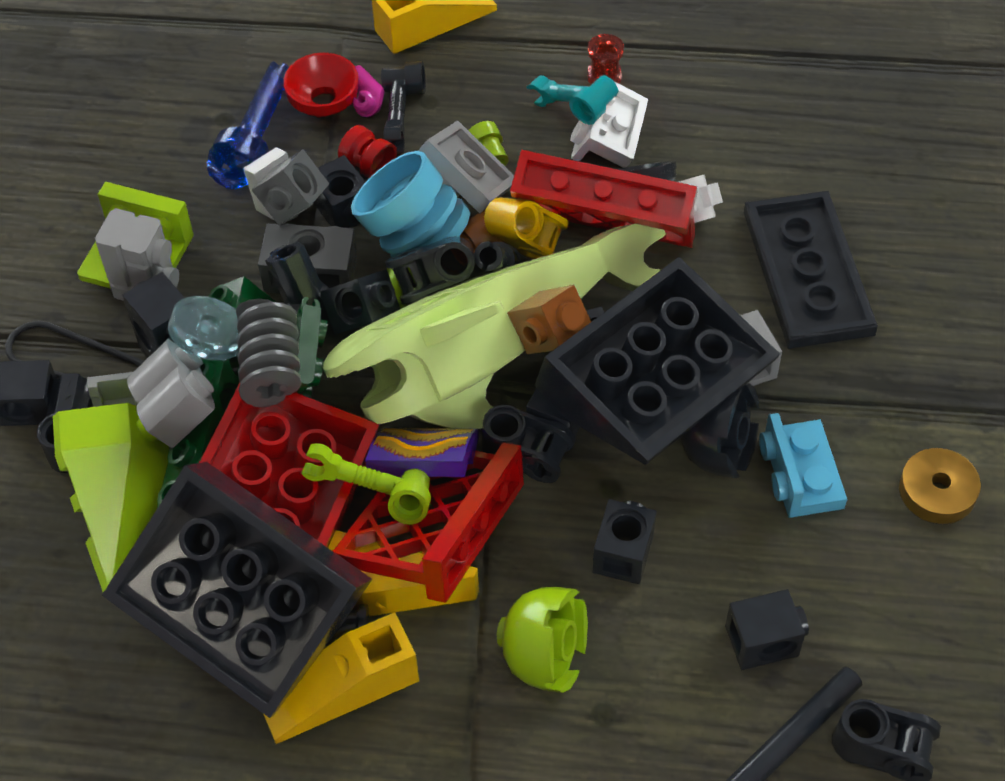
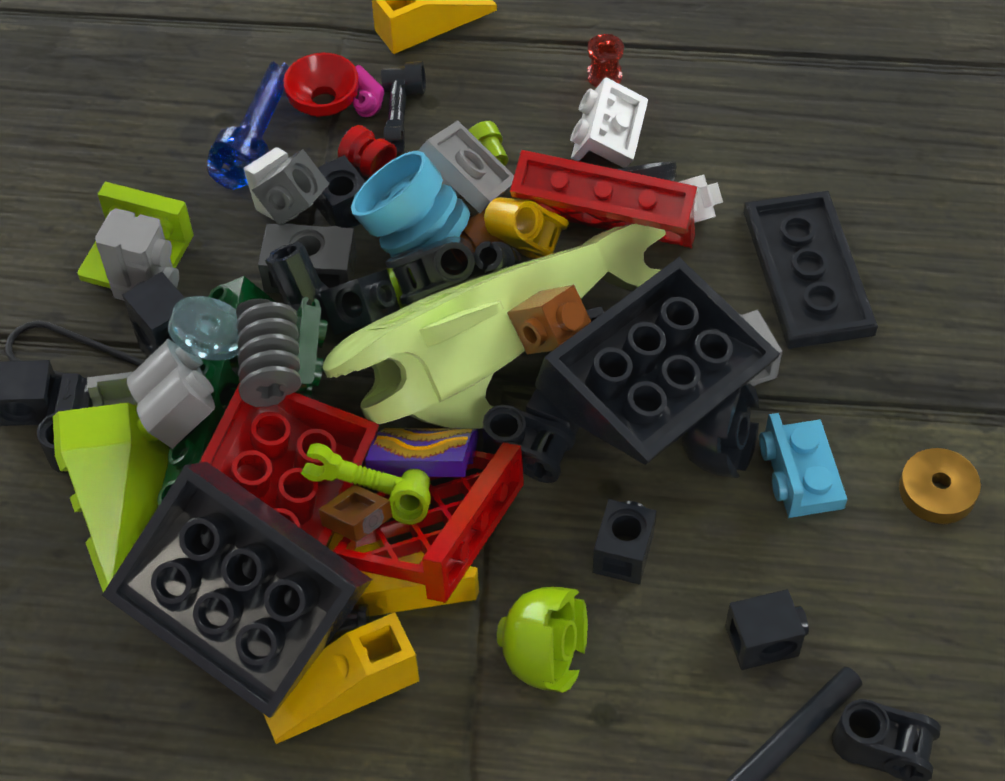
teal brick [526,75,619,125] -> none
none -> reddish brown plate [318,484,393,542]

